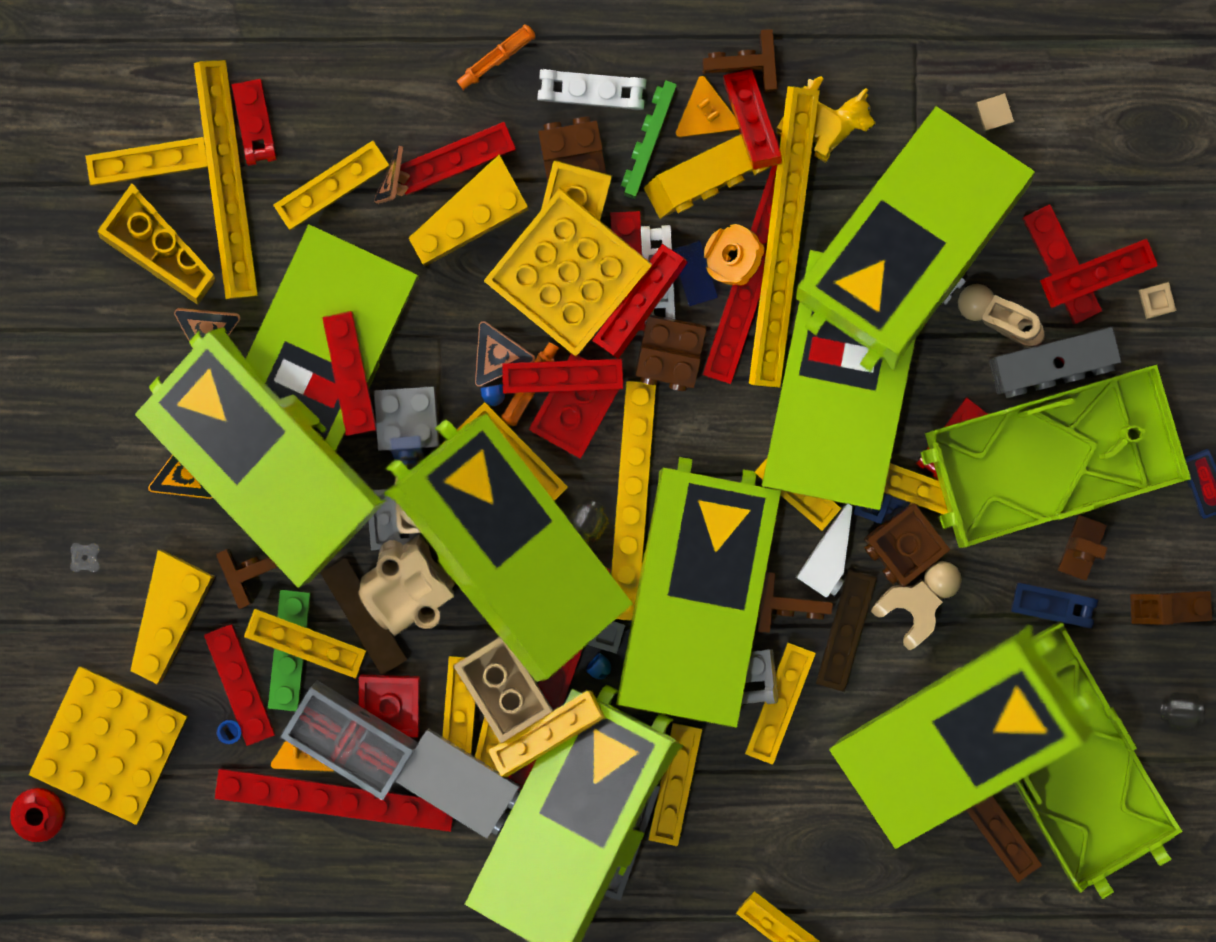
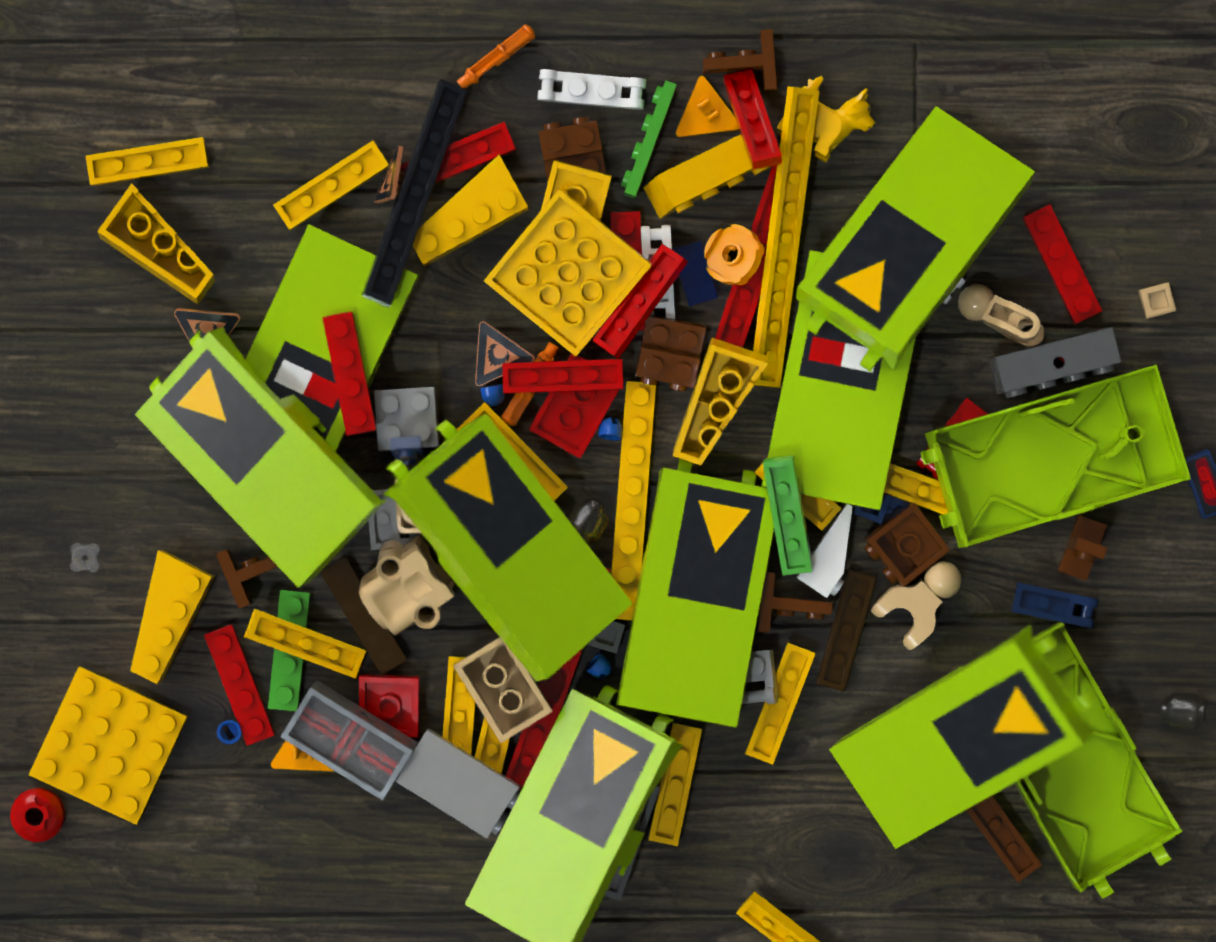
black piece [148,455,213,499] -> none
yellow plate [194,60,258,299] -> none
red plate [214,768,453,832] -> none
red plate [231,78,277,166] -> none
yellow plate [488,690,605,778] -> none
tan tile [976,94,1014,132] -> none
red plate [1040,239,1158,308] -> none
reddish brown bracket [1130,591,1212,625] -> none
none -> black tile [361,79,468,307]
none -> blue hinge [598,417,623,441]
none -> yellow wedge [673,338,768,465]
none -> bright green plate [763,456,814,575]

